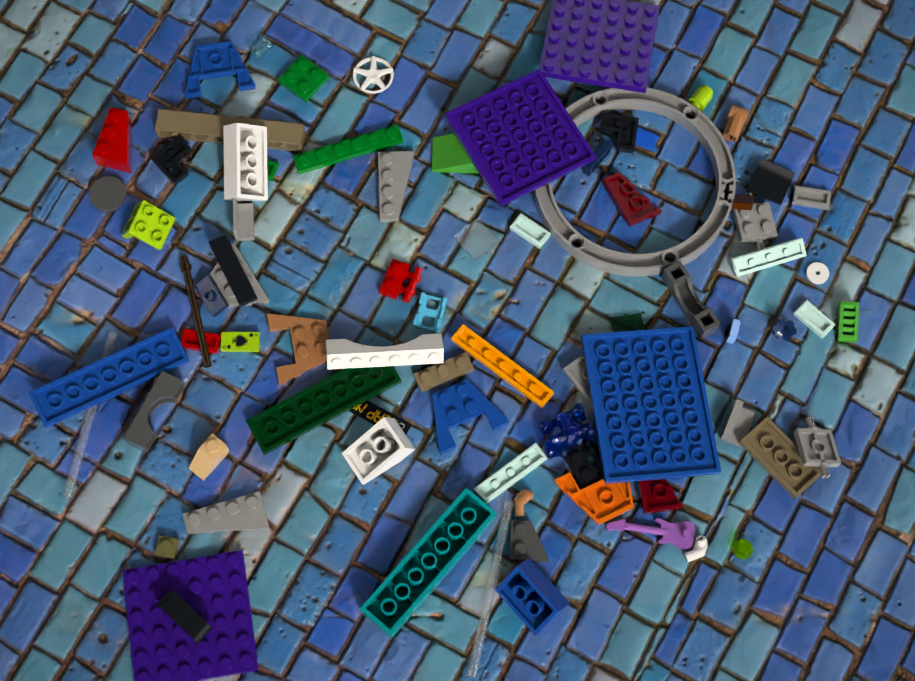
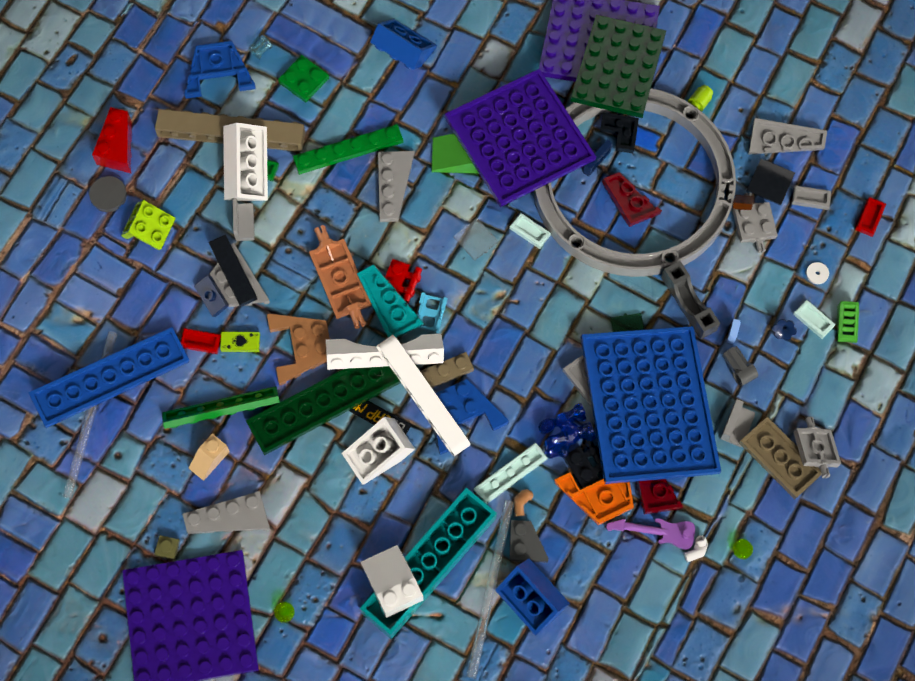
dark grey arch [123,371,185,453] -> none
black plate [151,136,192,186] -> none
black beam [156,589,213,644] -> none
dark brown bar [180,255,212,368] -> none
white wheel [353,56,394,94] -> none
light orange plate [451,324,554,408] -> none
medium nougat piece [723,104,750,142] -> none
light aqua tile [730,238,807,277] -> none
none -> green plate [162,386,280,429]
none -> clear neon green plate [274,602,295,623]
none -> nougat plate [309,225,372,329]
none -> teal wing [357,265,425,338]
none -> white slope [360,545,423,618]
none -> blue slope [370,19,437,70]
none -> white beam [376,335,470,457]
none -> dark green plate [571,14,666,118]
none -> dark grey piece [722,346,758,386]
none -> light grey wing [748,118,827,155]
none -> red tile [855,197,886,237]

